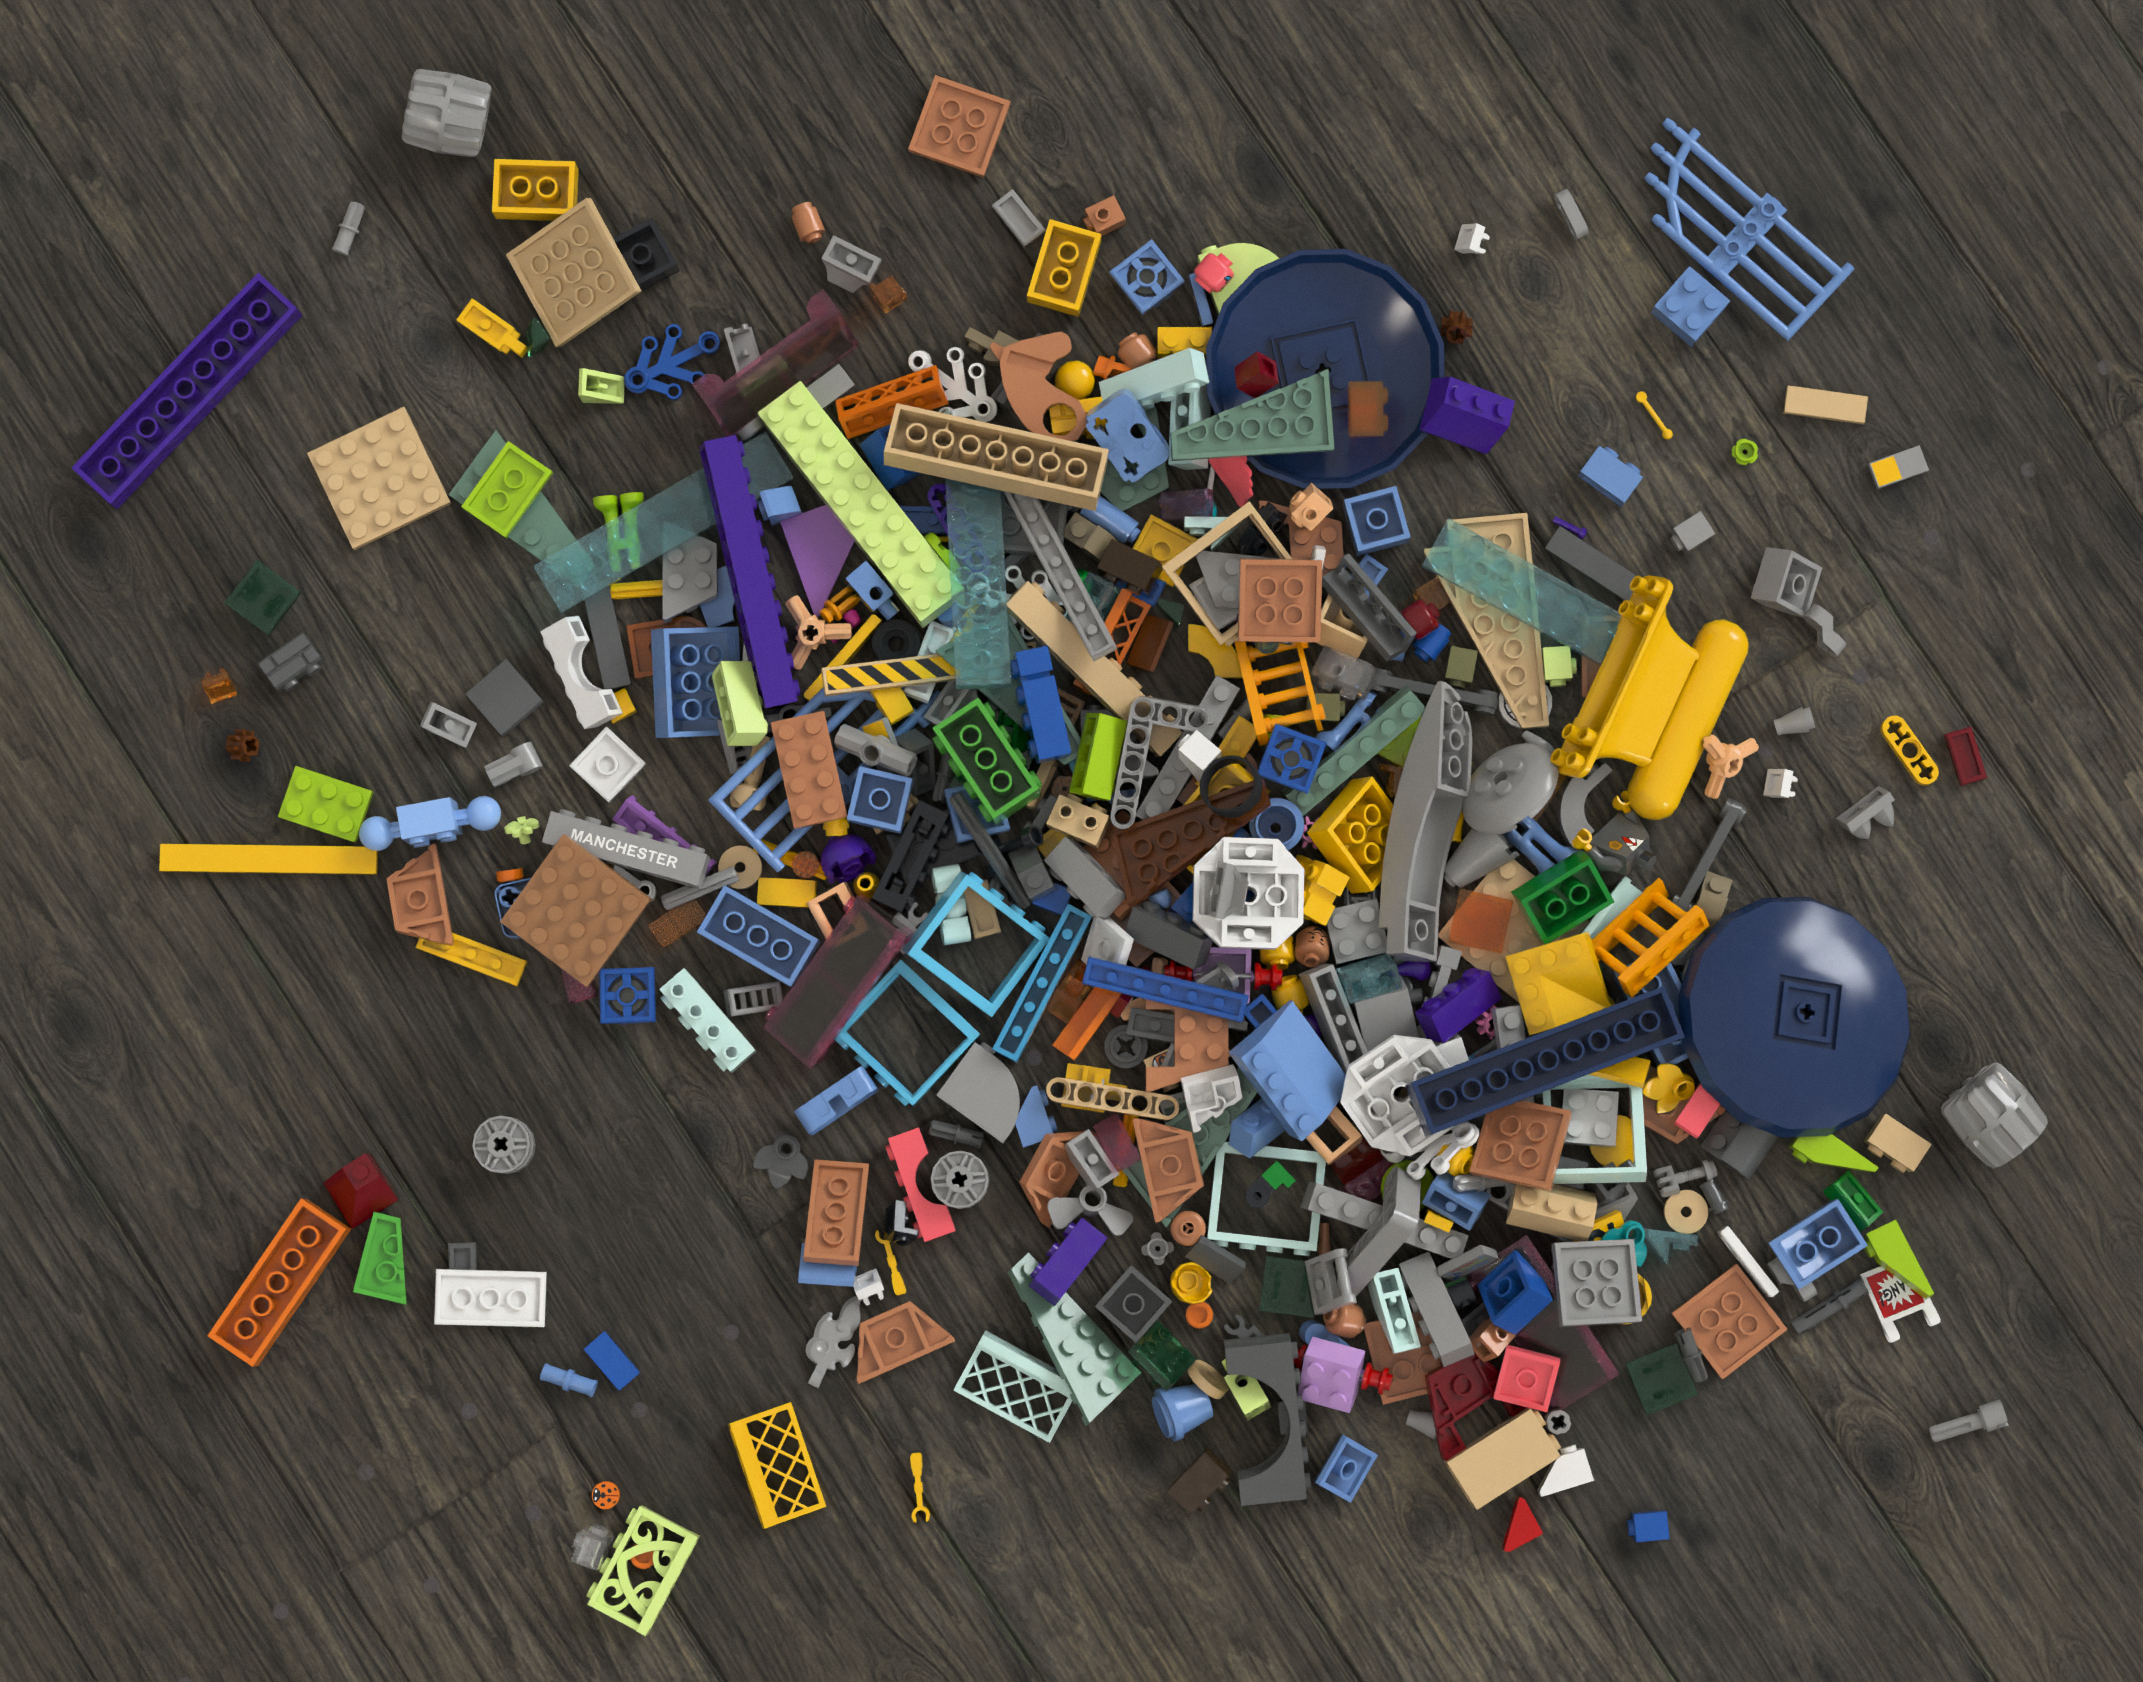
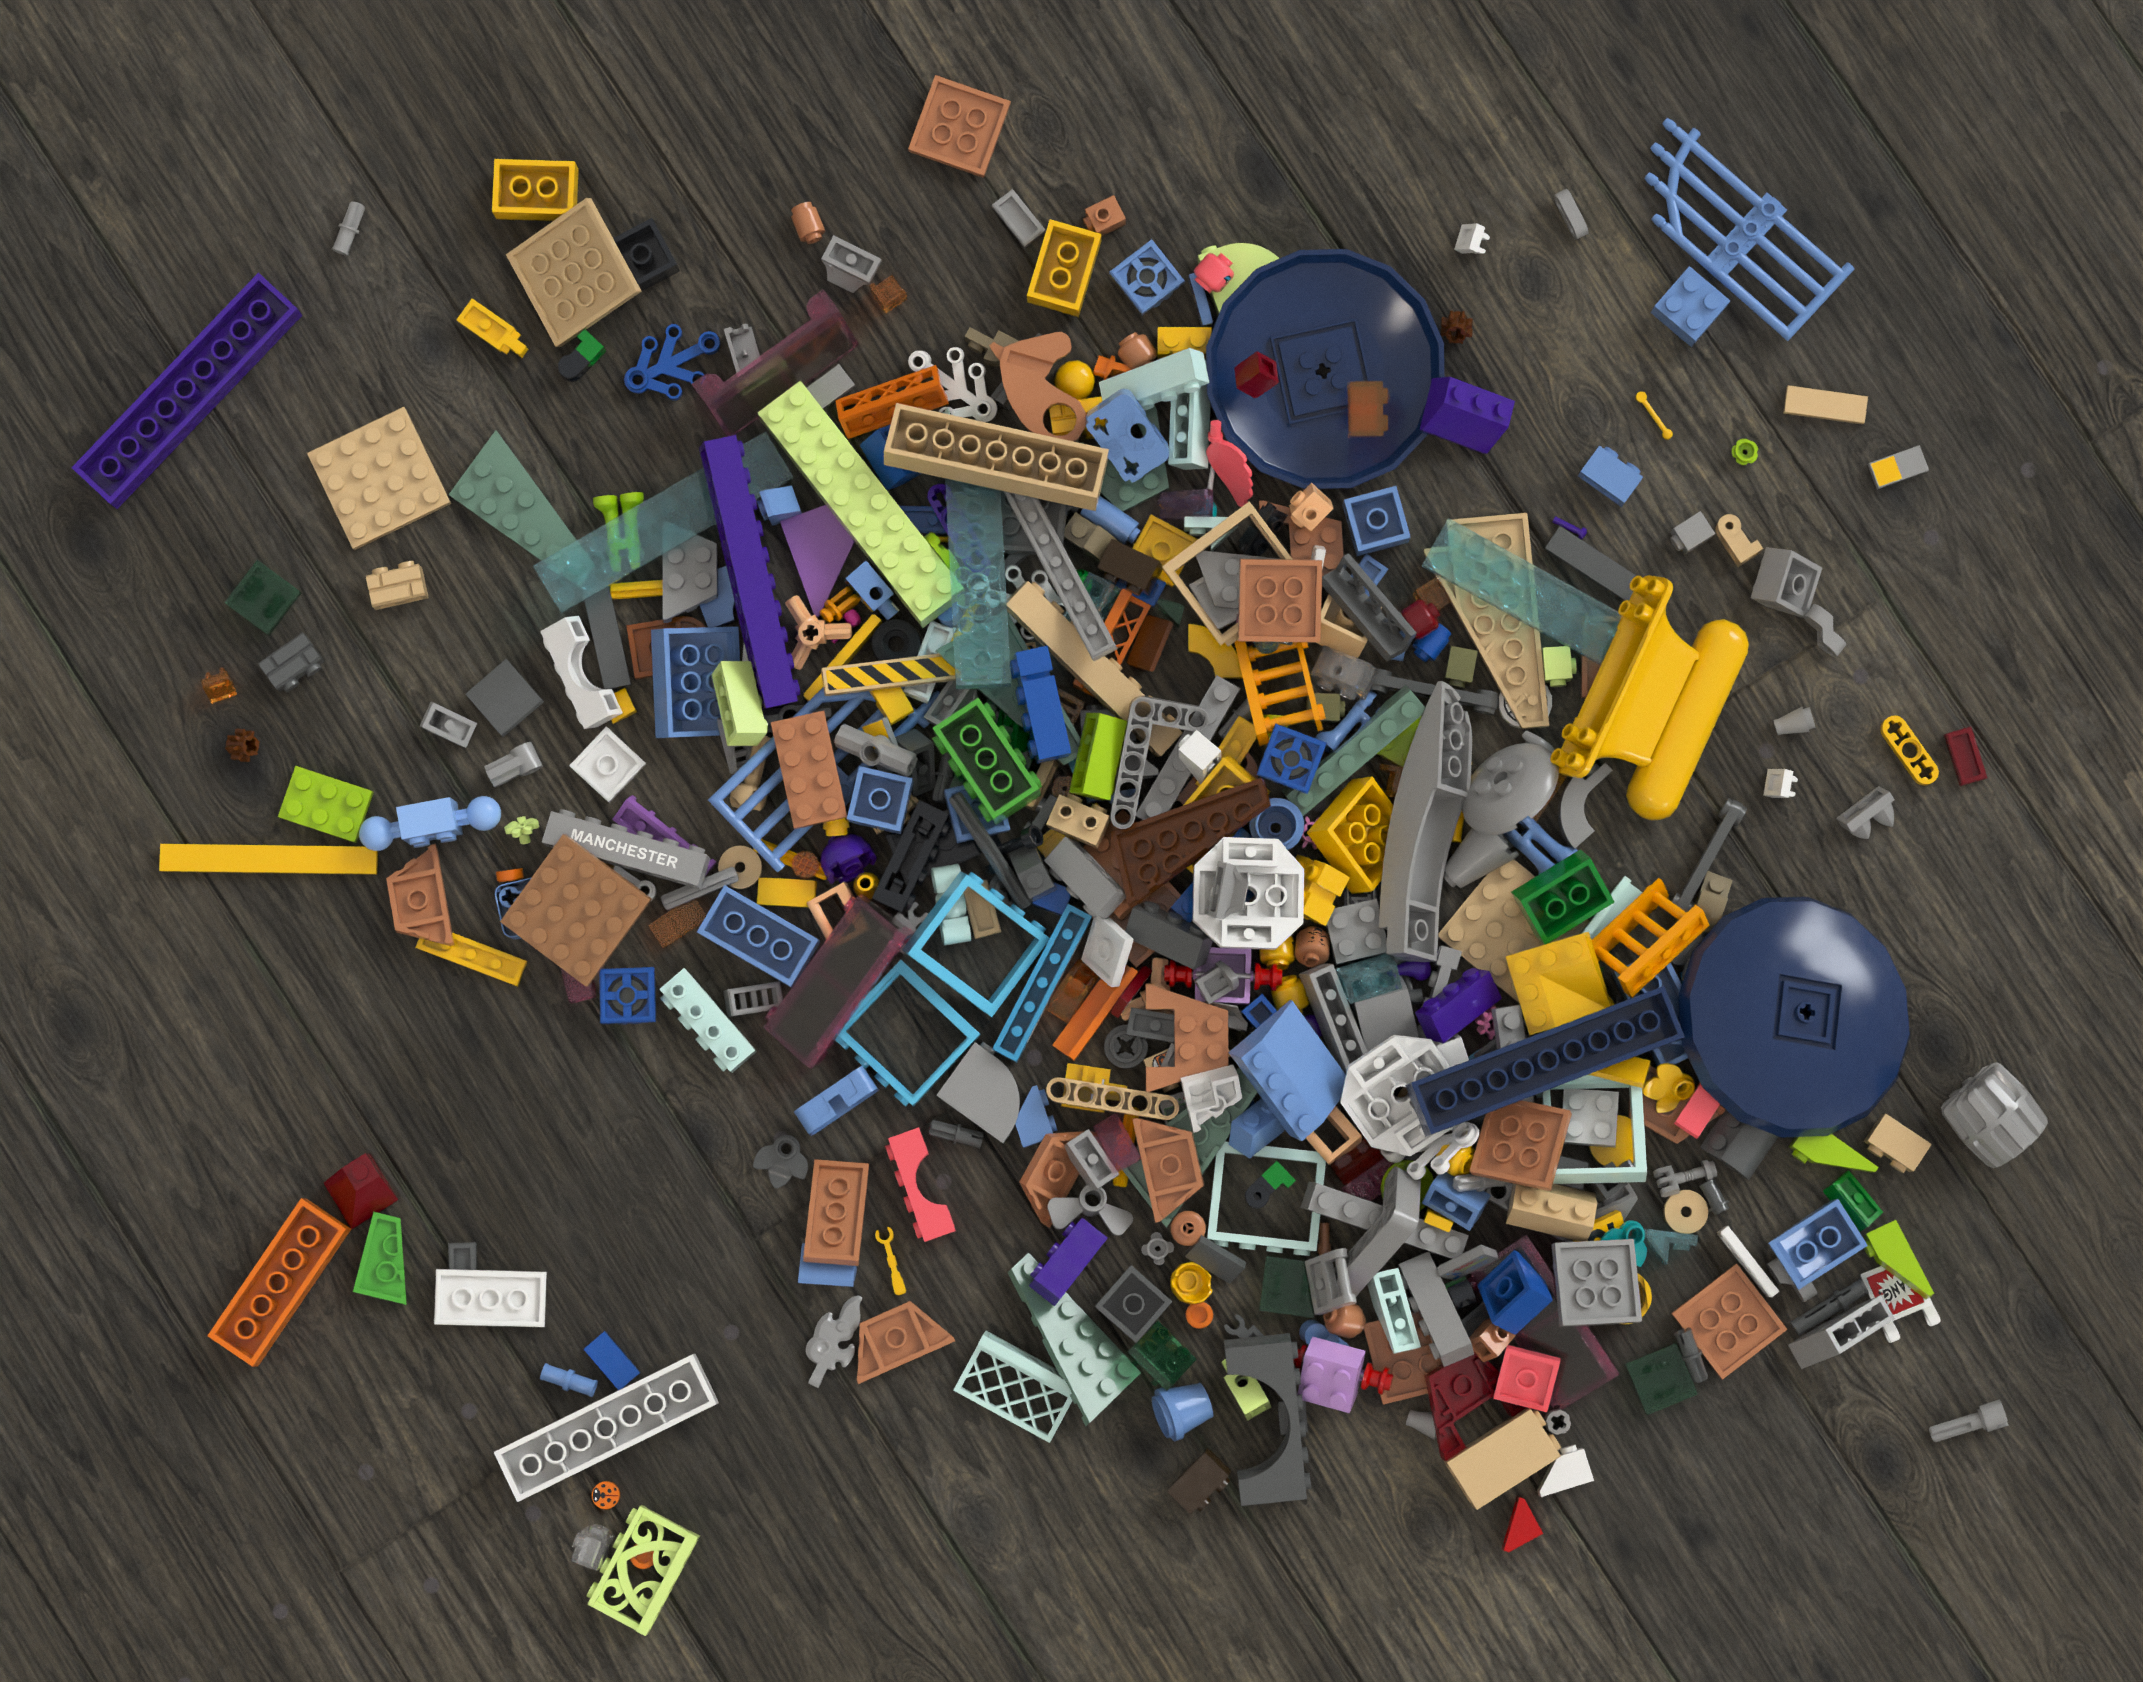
light grey wheel [402,69,492,157] -> none
lime plate [461,441,553,539] -> none
light grey wheel [472,1116,536,1174] -> none
clear green slope [527,317,550,357] -> none
yellowish green slope [578,368,625,404] -> none
yellow fence [727,1402,826,1529] -> none
light grey tile [737,417,764,441] -> none
white tile [853,1268,884,1305] -> none
black bracket [884,1200,919,1246] -> none
yellow piece [910,1453,930,1523] -> none
light grey wheel [931,1151,989,1209] -> none
blue tile [1082,956,1249,1022] -> none
light blue hinge [1148,888,1172,910] -> none
sand green wing [1170,369,1334,461] -> none
tan piece [1188,1360,1229,1399] -> none
black tyre [1200,755,1262,818] -> none
medium blue slope [1314,1433,1378,1503] -> none
clear orange tile [1448,888,1513,954] -> none
dark grey torso [1572,791,1656,875] -> none
blue brick [1627,1510,1670,1542] -> none
light nougat bush [1703,735,1759,799] -> none
none -> tan brick [366,561,428,610]
none -> white brick [494,1354,719,1502]
none -> leg [558,329,606,382]
none -> tan leg [1715,514,1763,567]
none -> light grey brick [1788,1295,1895,1369]

